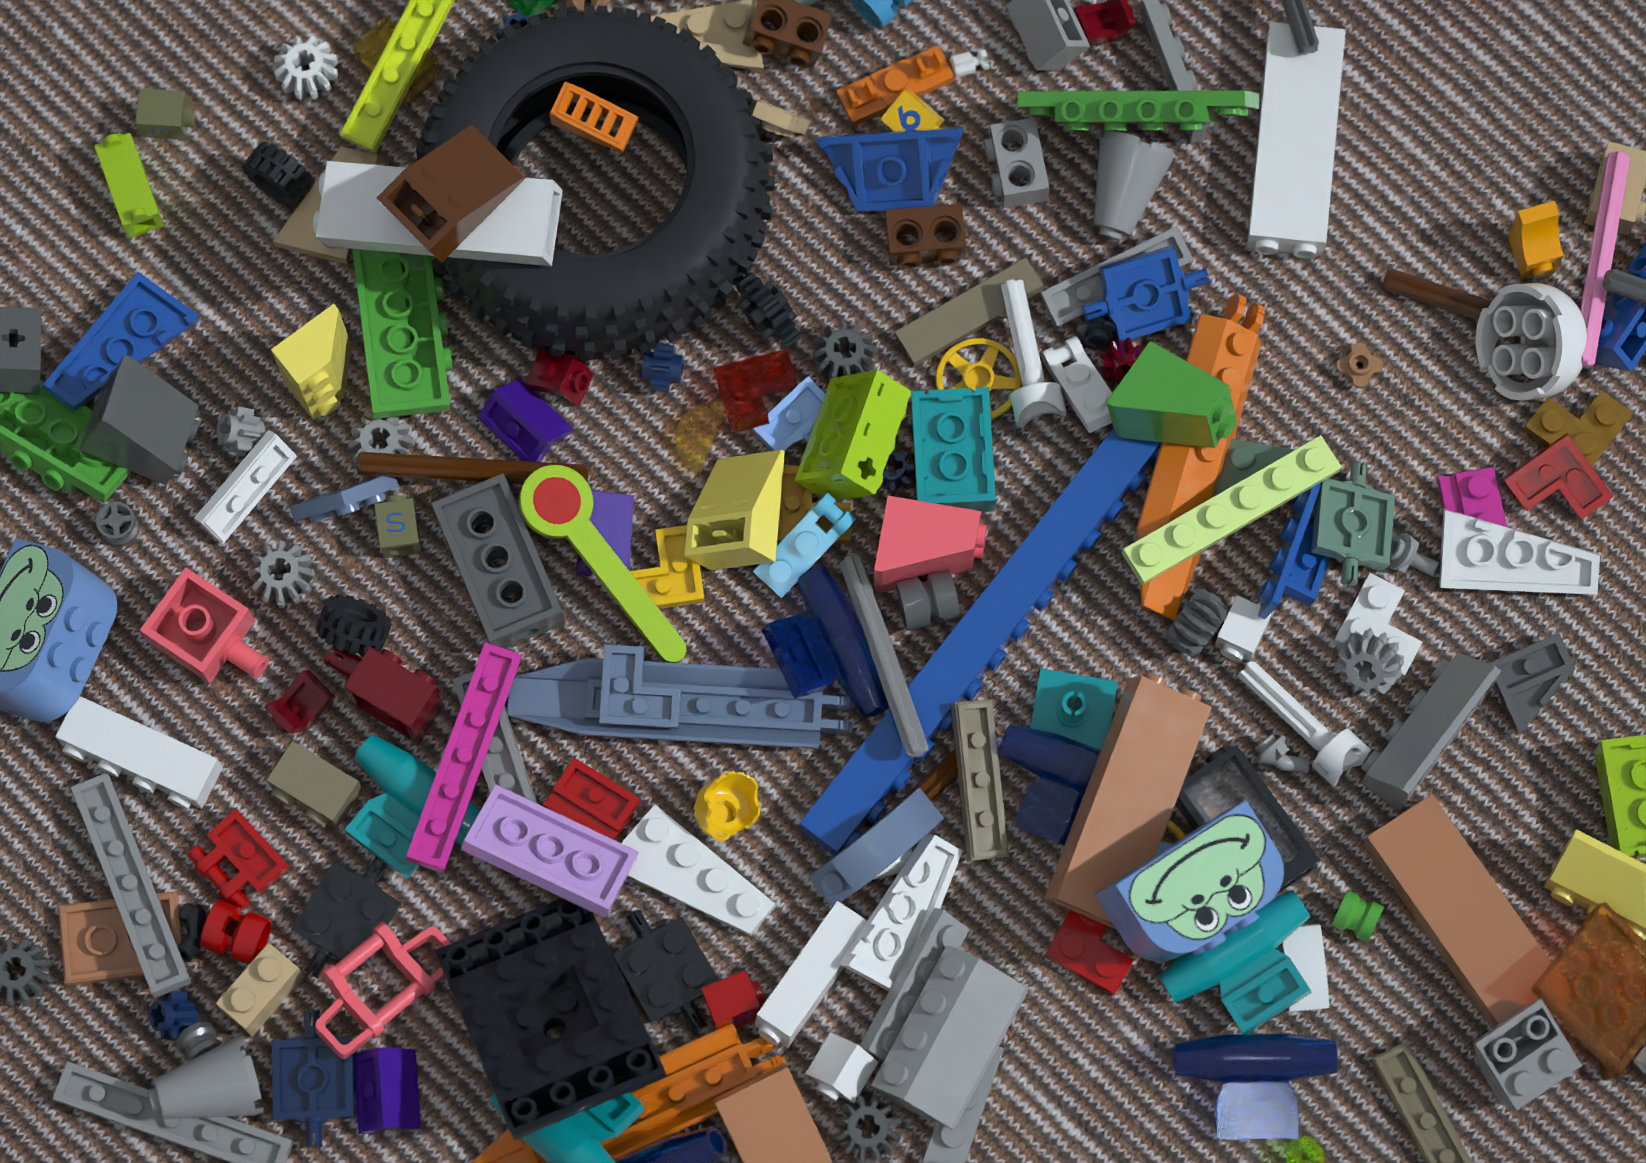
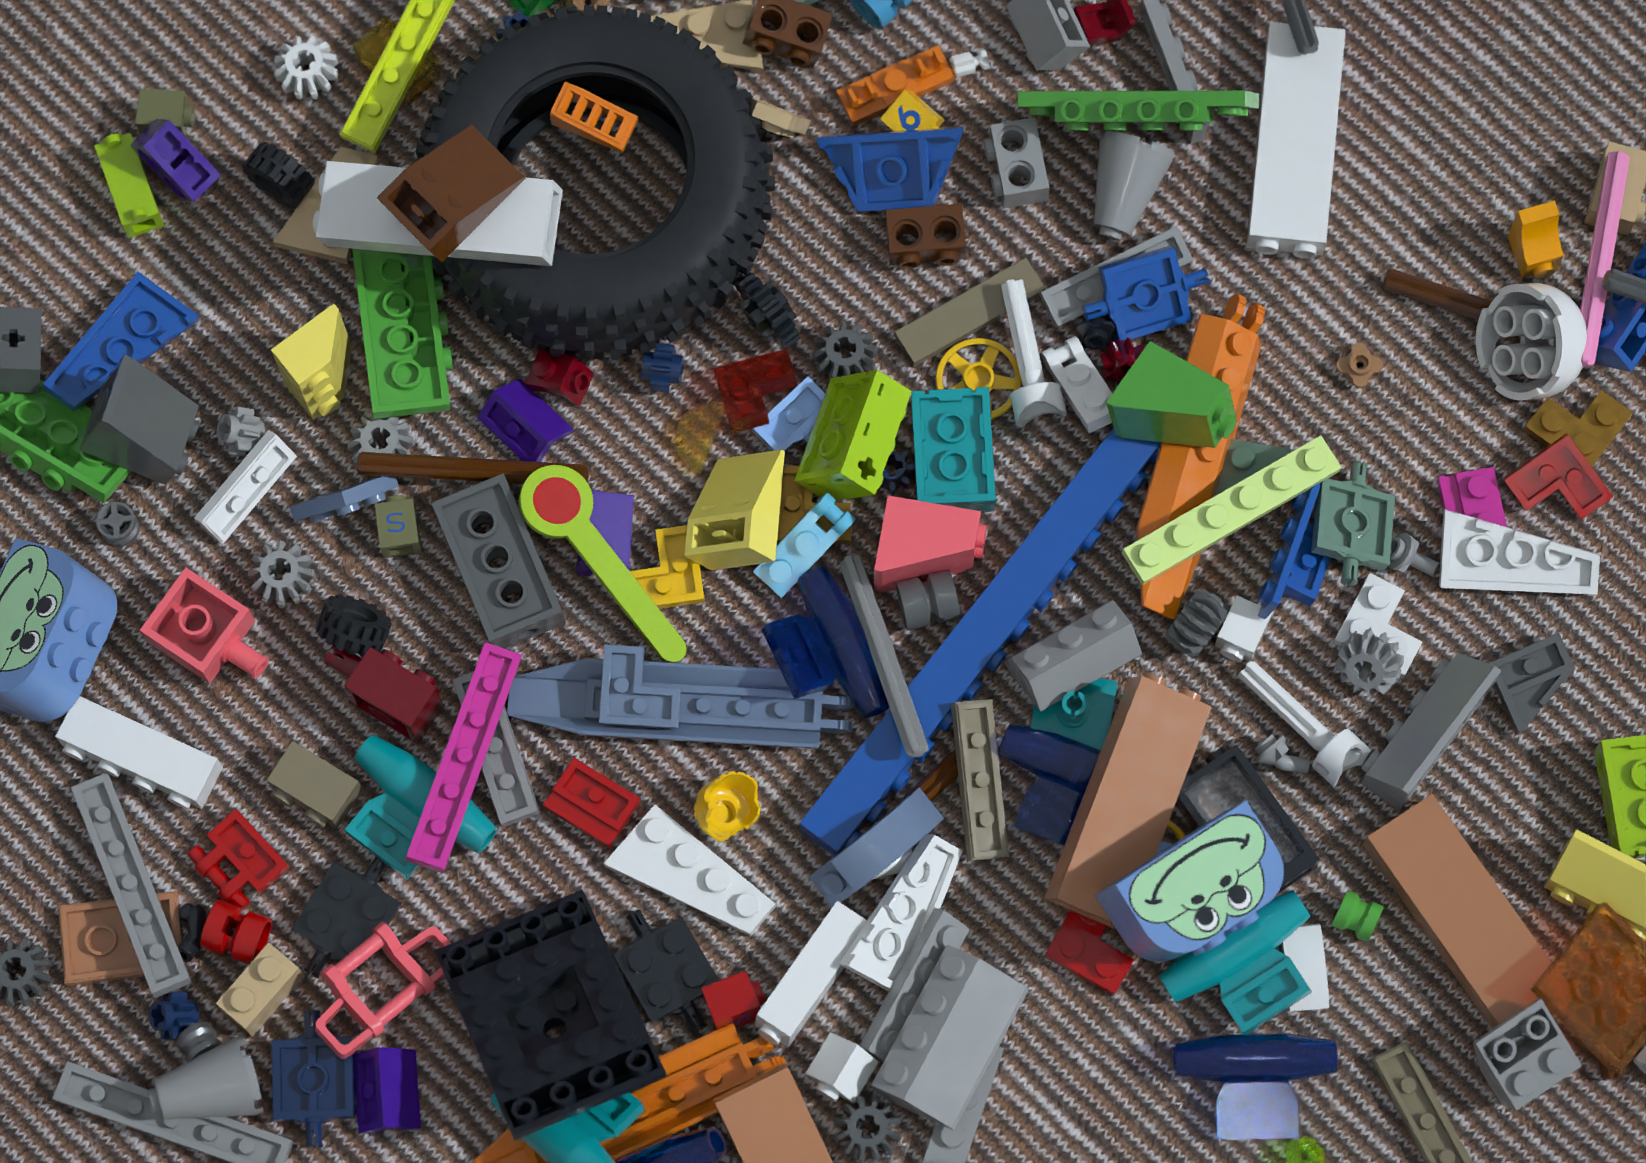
dark red bracket [265,670,336,734] -> none
lavender plate [461,784,639,918] -> none
none -> dark purple brick [130,119,221,202]
none -> light grey slope [1004,600,1142,712]

